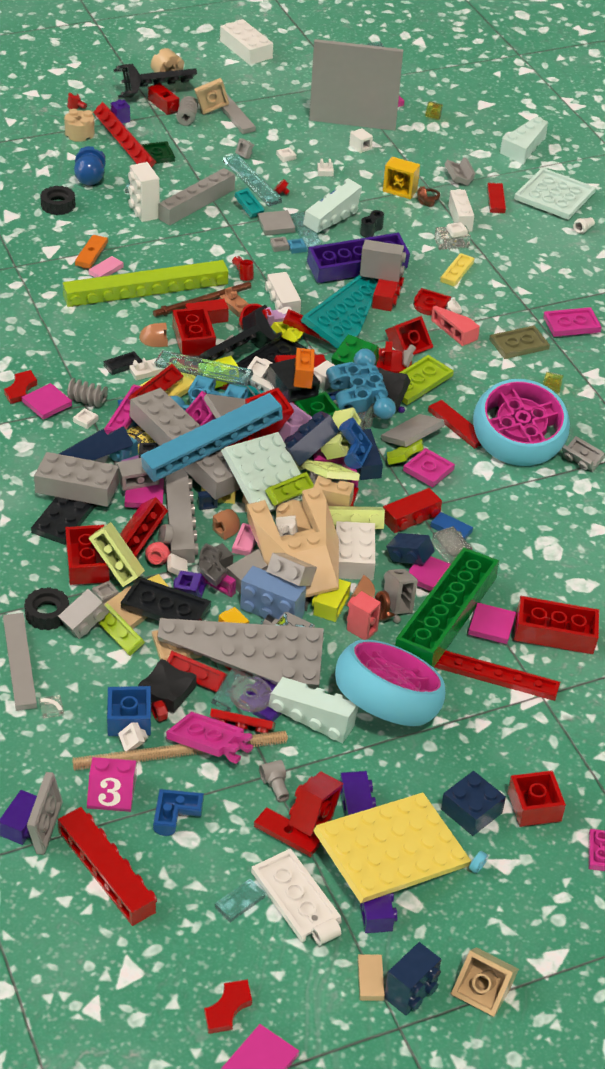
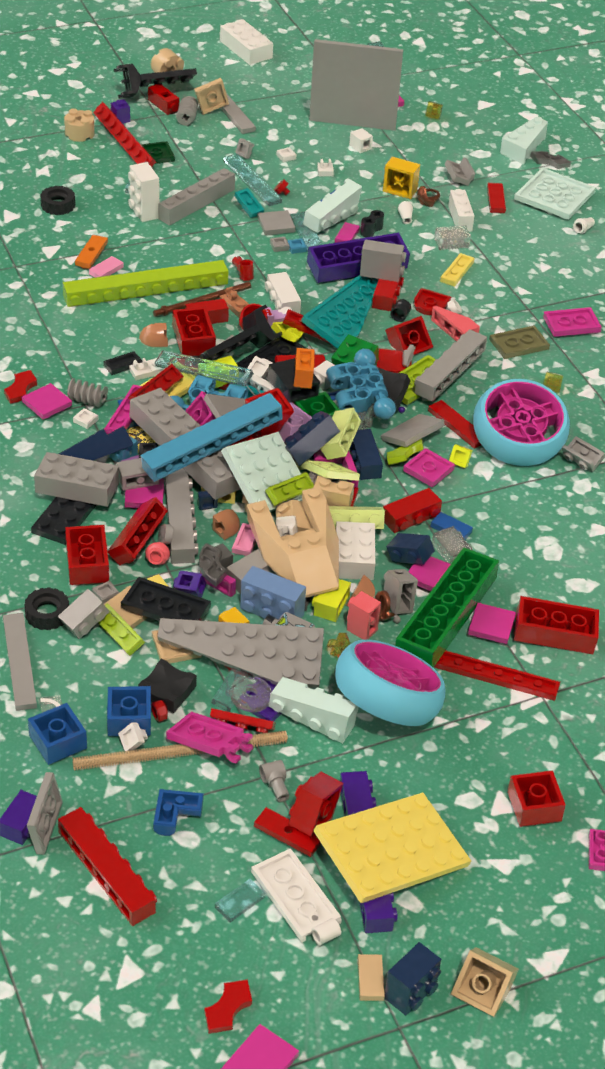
red piece [67,93,87,109] -> none
blue tile [74,146,106,185] -> none
dark pink slope [87,757,137,812] -> none
yellowish green brick [89,522,145,587] -> none
white tile [167,553,188,575] -> none
red tile [167,651,228,693] -> none
light grey brick [266,553,317,586] -> none
blue brick [339,418,373,469] -> none
red plate [381,341,392,366] -> none
dark blue brick [441,770,506,836] -> none
white tile [446,222,468,238] -> none
medium azure tile [469,850,488,874] -> none
none -> blue brick [28,703,87,765]
none -> clear yellow tile [327,633,351,658]
none -> dark pink tile [335,222,360,243]
none -> black wheel [390,299,411,322]
none -> white cone [398,201,413,224]
none -> light grey brick [414,329,487,402]
none -> neon yellow tile [449,444,473,468]
none -> flat silver tile [530,151,571,169]

